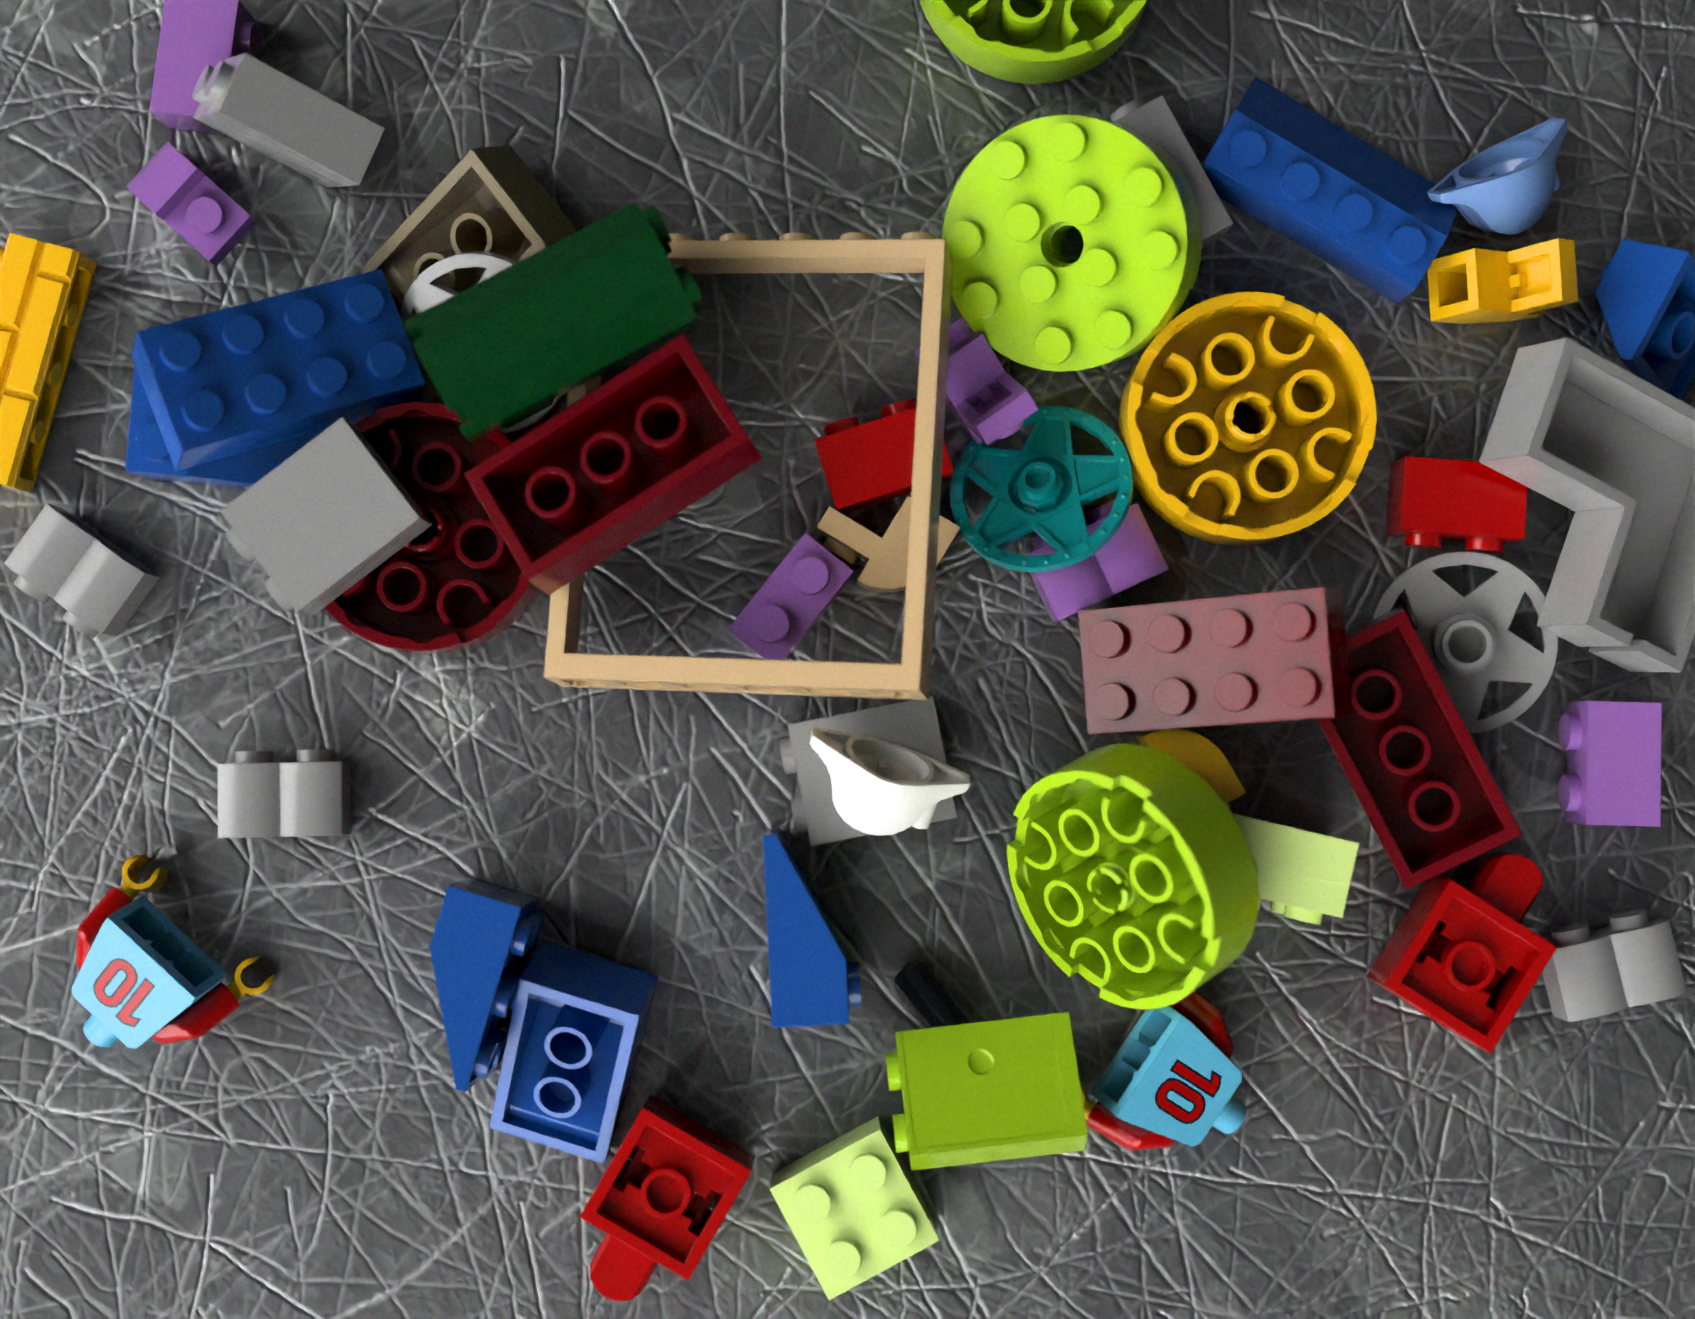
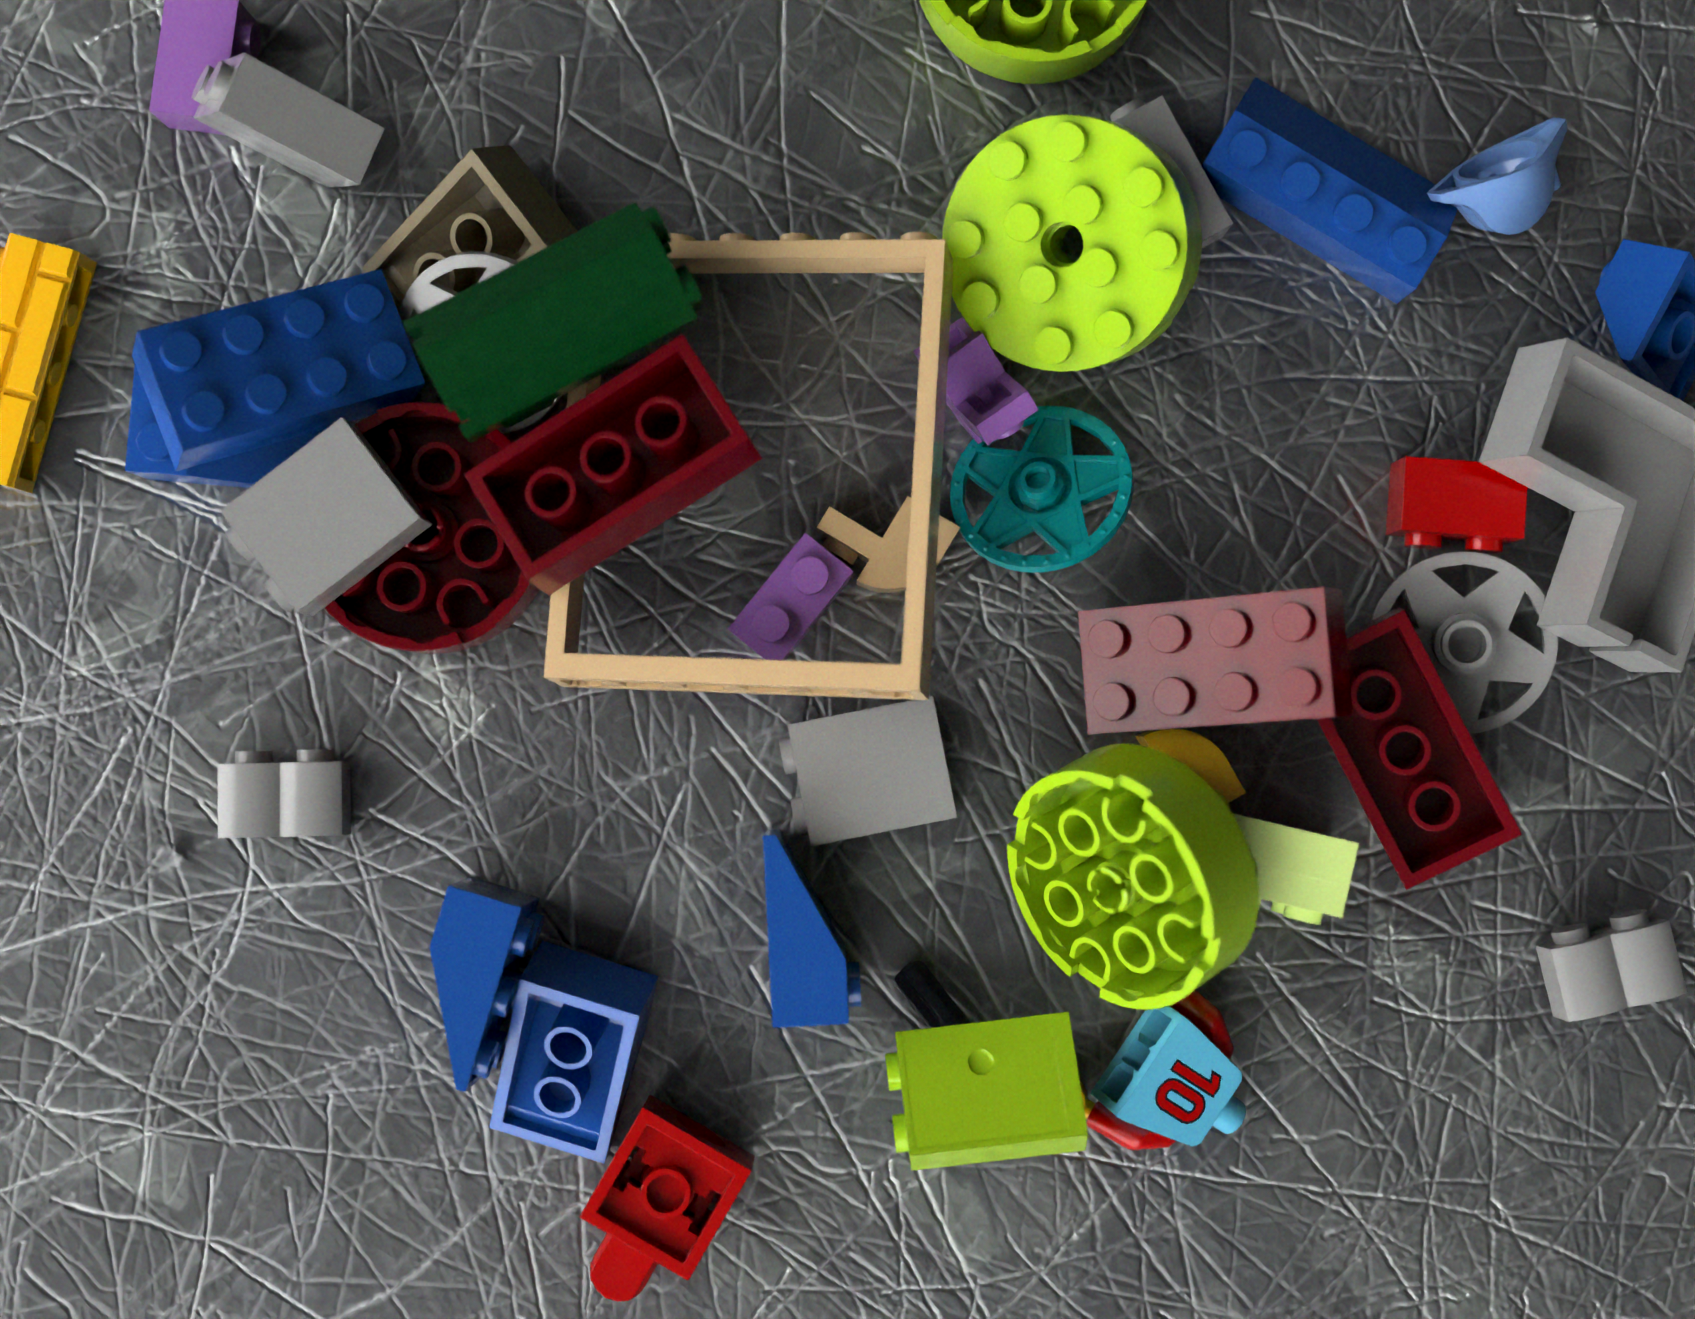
light grey brick [4,503,160,638] -> none
torso [71,854,275,1049] -> none
medium lavender brick [126,141,257,267] -> none
yellowish green brick [770,1116,940,1300] -> none
white hat [810,727,971,836] -> none
red brick [814,398,954,514] -> none
medium lavender brick [1025,500,1169,624] -> none
yellow brick [1118,291,1377,546] -> none
red brick [1366,852,1557,1054] -> none
yellow brick [1427,238,1579,324] -> none
medium lavender brick [1558,701,1662,827] -> none

